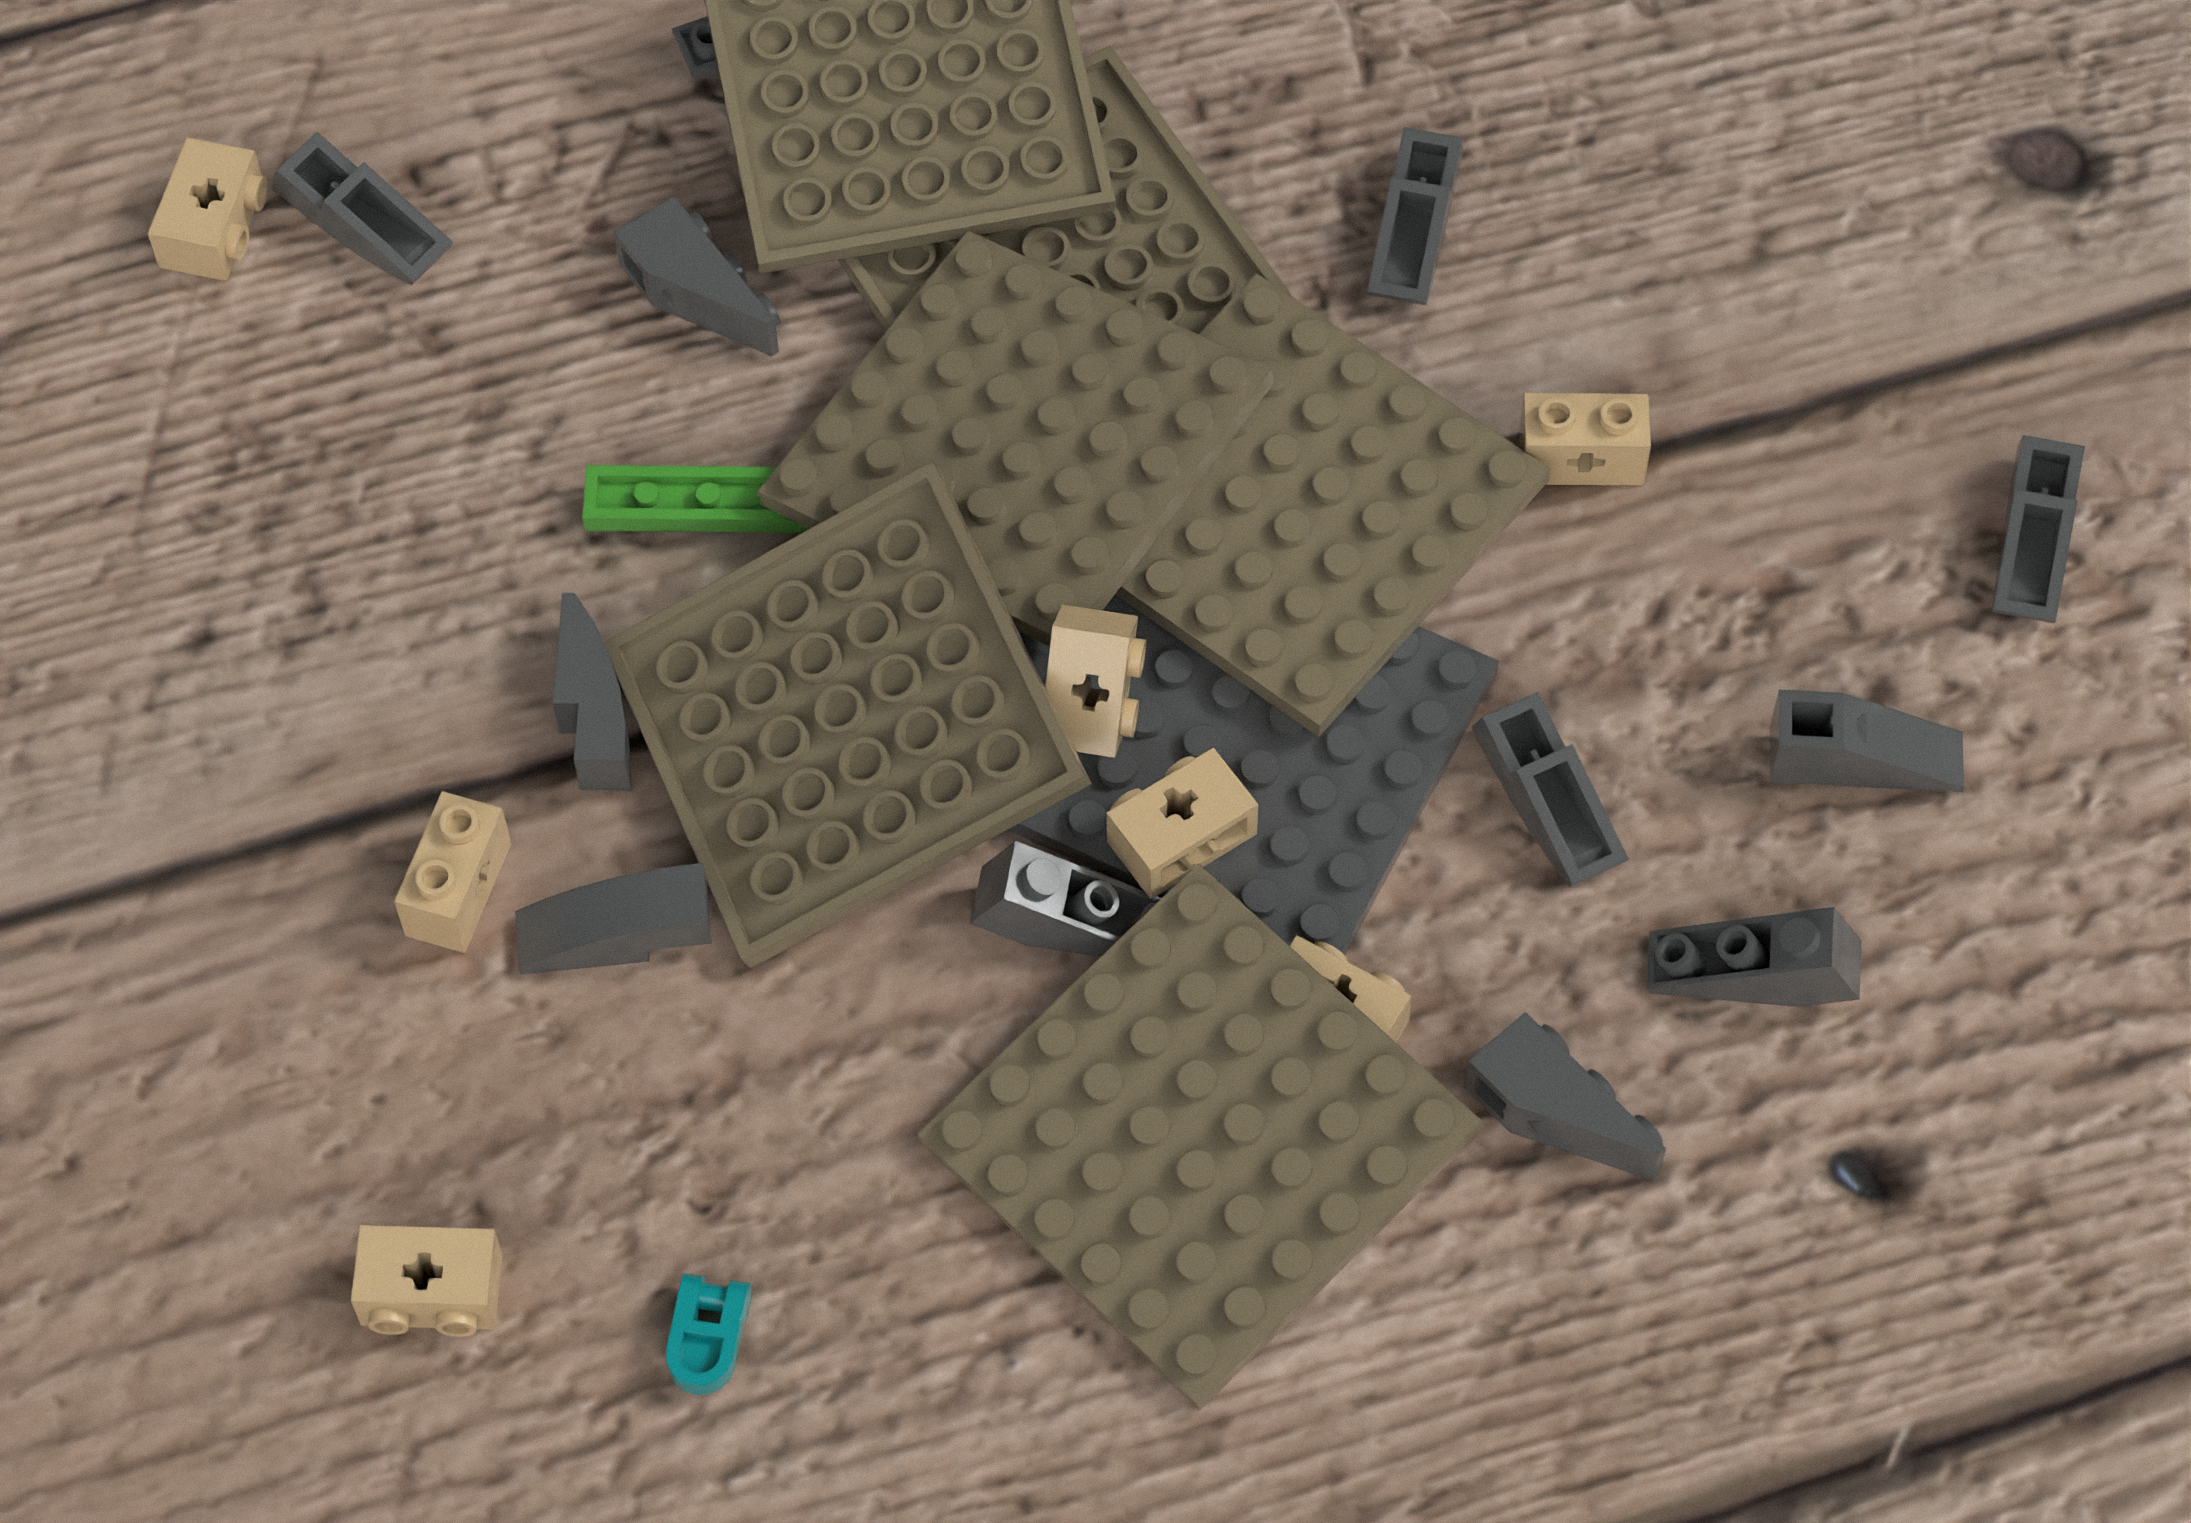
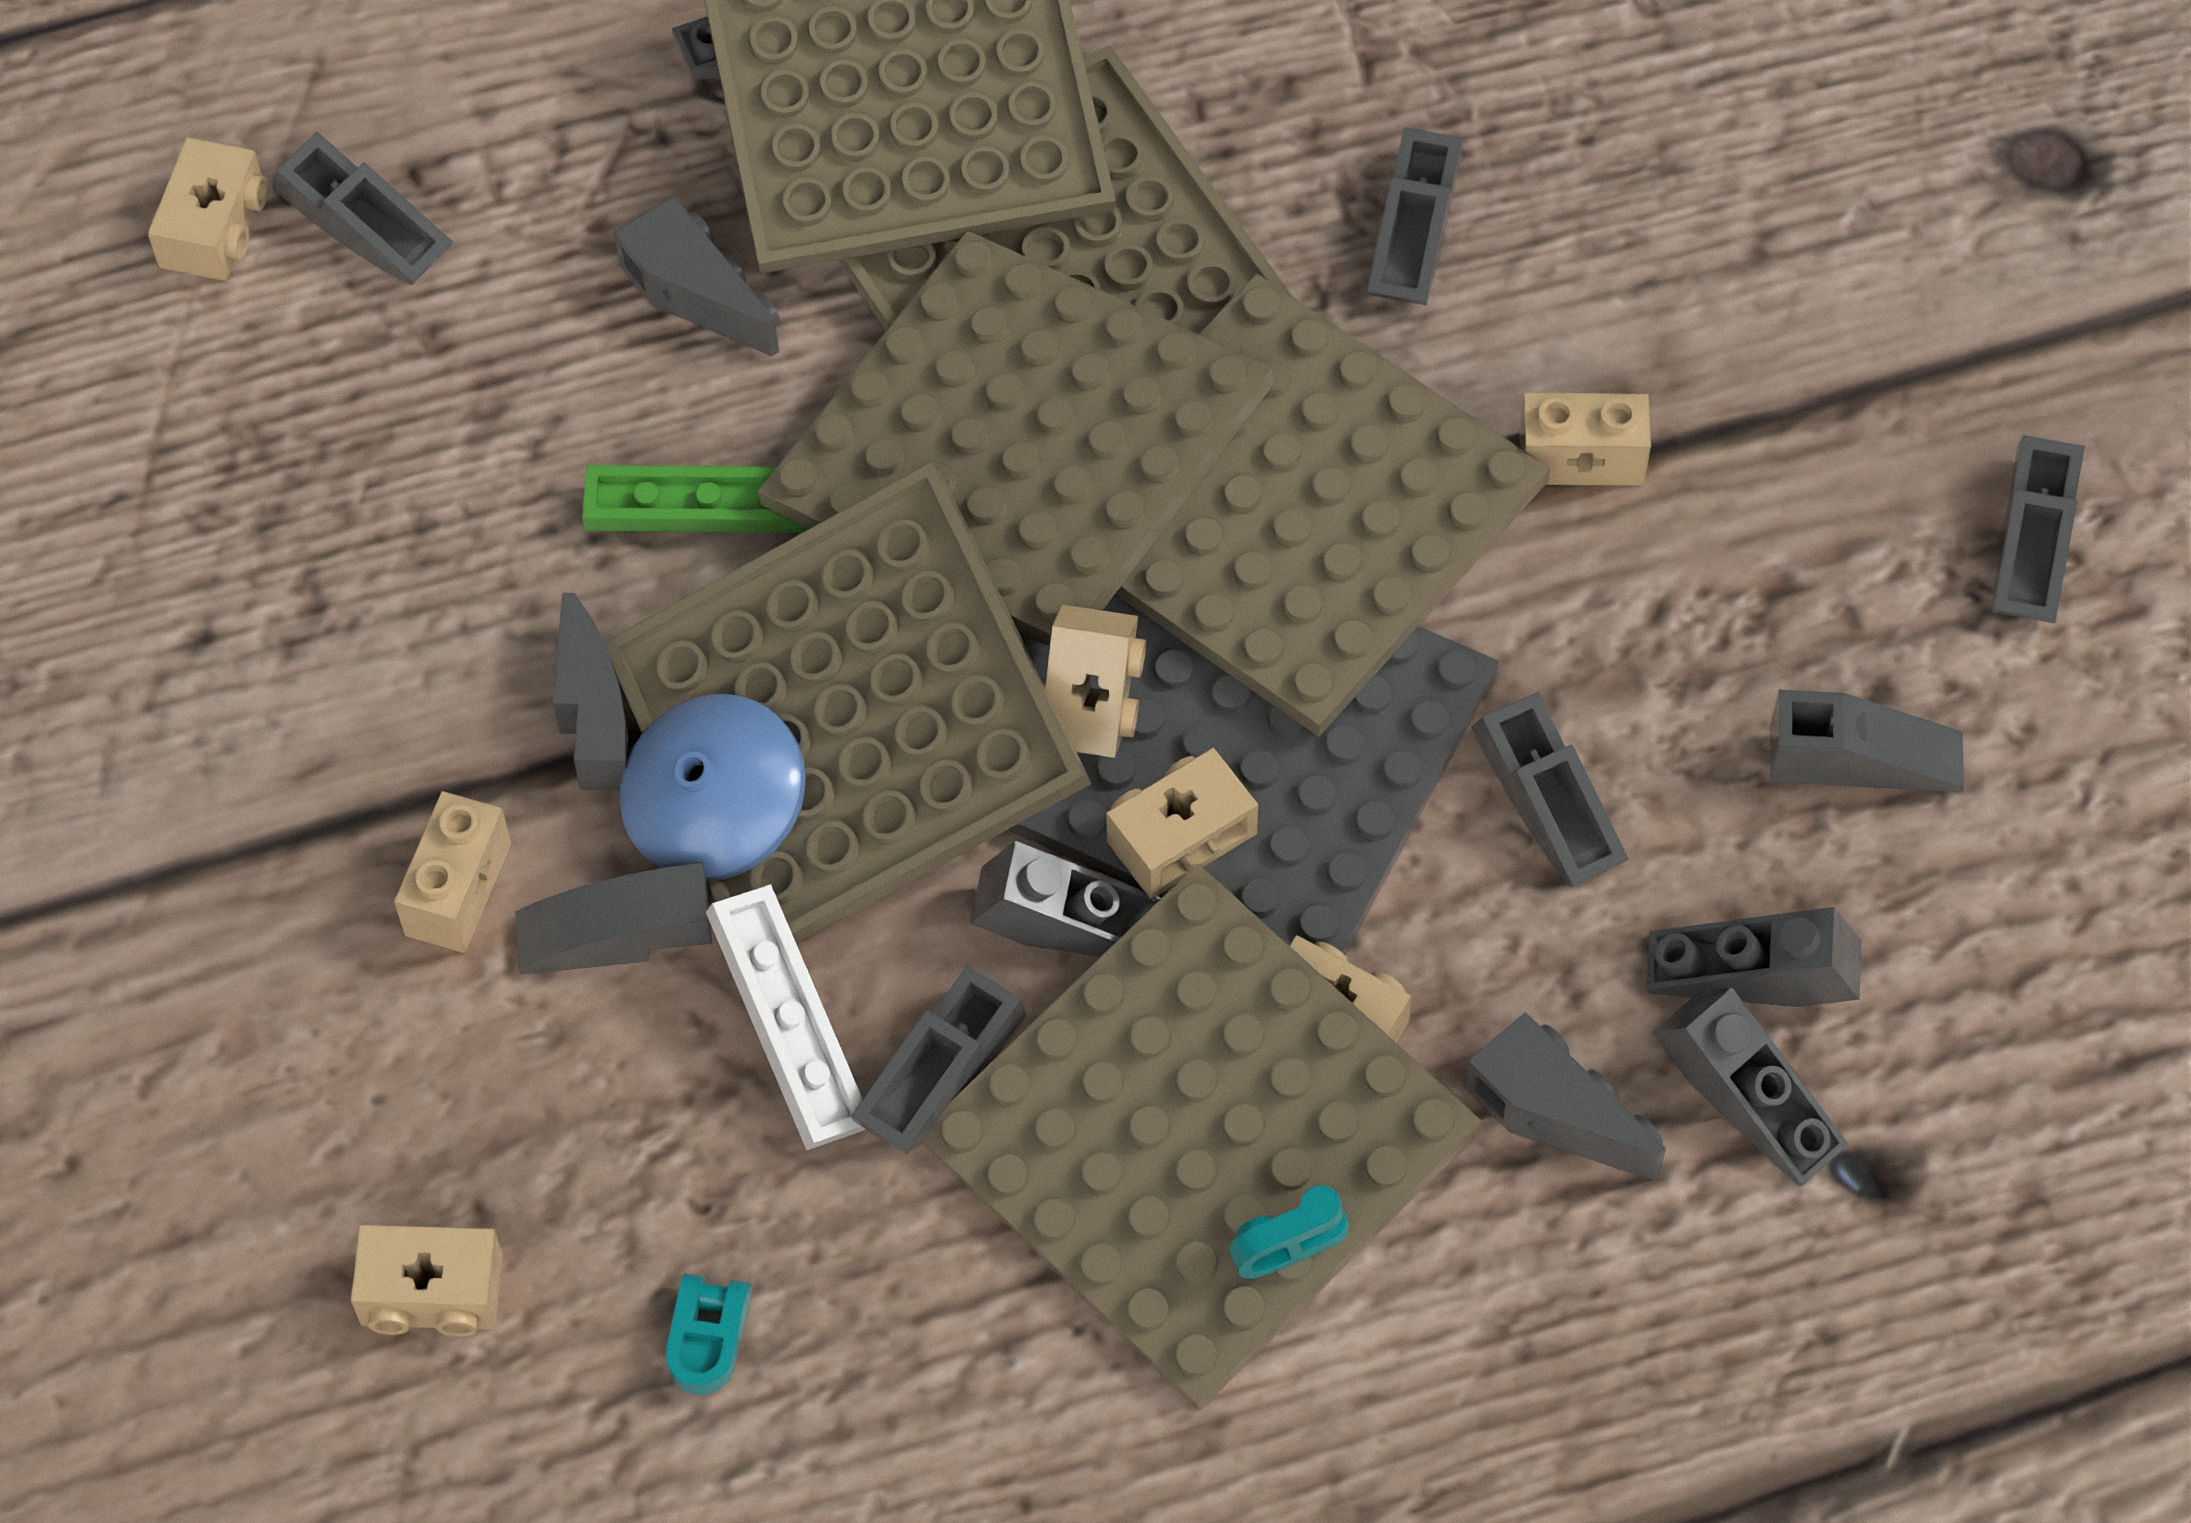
none -> medium blue dish [620,694,806,881]
none -> white plate [706,884,866,1150]
none -> dark grey slope [851,965,1026,1155]
none -> teal plate [1229,1185,1349,1279]
none -> dark grey slope [1652,987,1849,1186]

